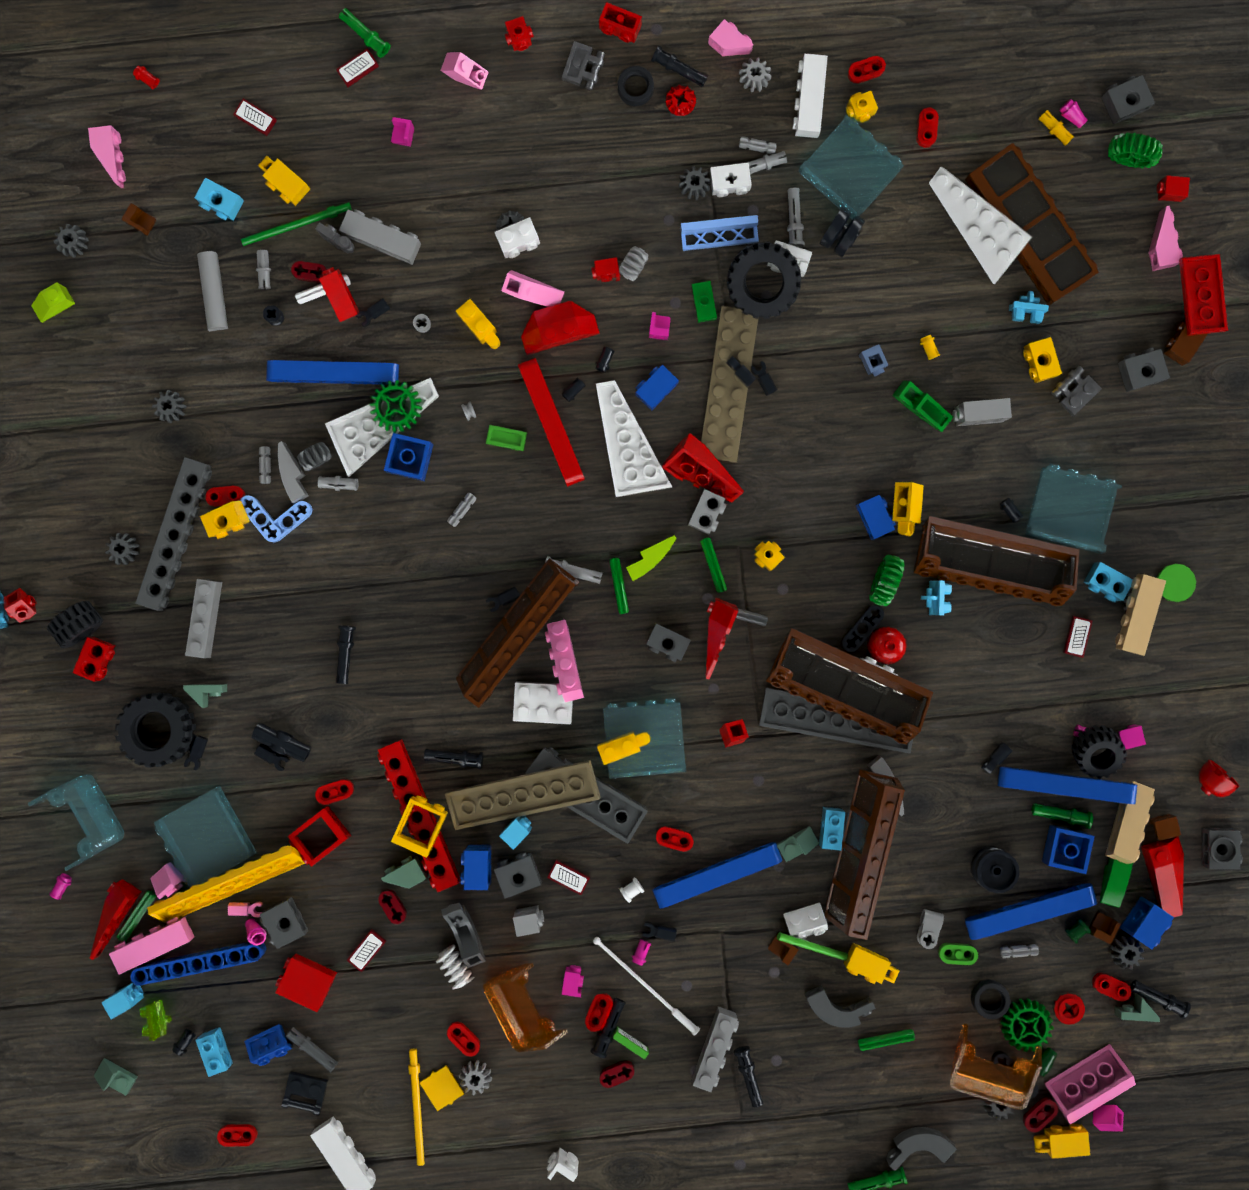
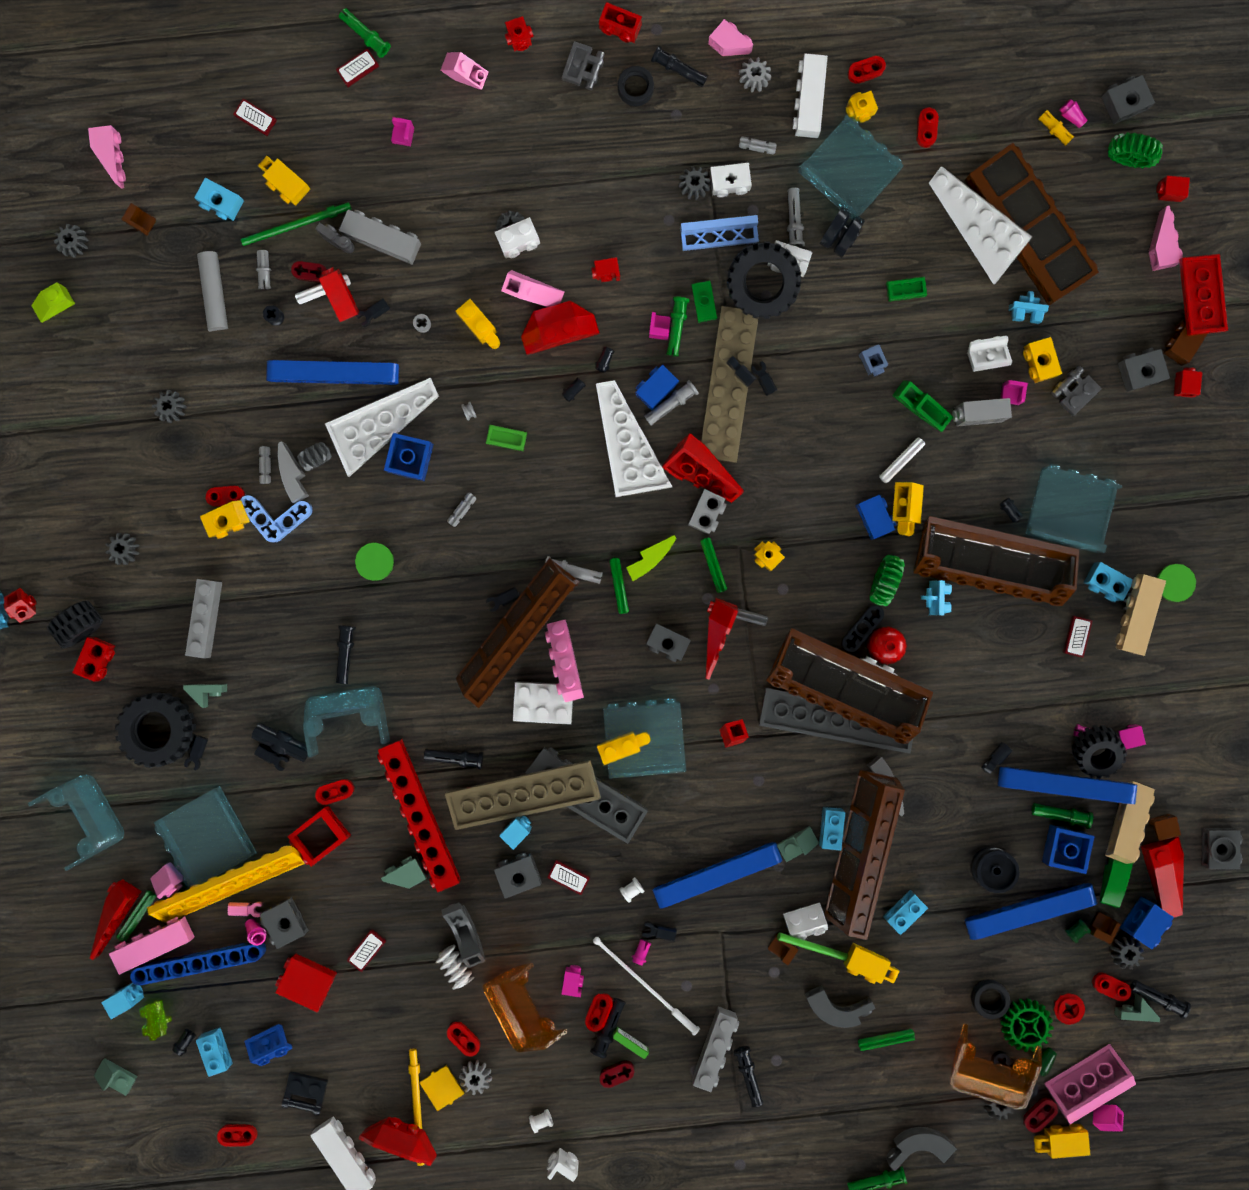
dark pink pin [49,873,72,900] -> none
red pin [133,66,160,89] -> none
dark grey brick [135,457,212,611] -> none
dark grey pin [285,1027,338,1073] -> none
light grey pin [318,476,358,491] -> none
green gear [370,380,422,433] -> none
dark red beam [378,889,407,924] -> none
yellow window [391,795,448,858] -> none
blue brick [461,845,491,890] -> none
light grey brick [513,905,544,937] -> none
red beam [518,358,585,487] -> none
light grey gear [619,246,648,281] -> none
red plate [656,826,694,852] -> none
red gear [666,84,696,116] -> none
light grey pin [747,151,787,174] -> none
light grey piece [917,909,944,949] -> none
yellow pin [920,334,940,360] -> none
bright green plate [938,943,978,965] -> none
light grey axle [1000,944,1039,958] -> none
red cylinder [1198,760,1240,797] -> none
none -> clear light blue windscreen [303,686,390,758]
none -> bright green tile [355,543,394,581]
none -> red wedge [359,1117,437,1166]
none -> white bush [529,1109,553,1133]
none -> light grey pin [644,380,699,426]
none -> green pin [666,296,690,357]
none -> white axle [880,437,925,483]
none -> medium azure brick [883,890,928,935]
none -> green plate [886,277,927,302]
none -> white bracket [967,336,1012,372]
none -> dark pink panel [1000,380,1028,405]
none -> red brick [1174,368,1202,398]

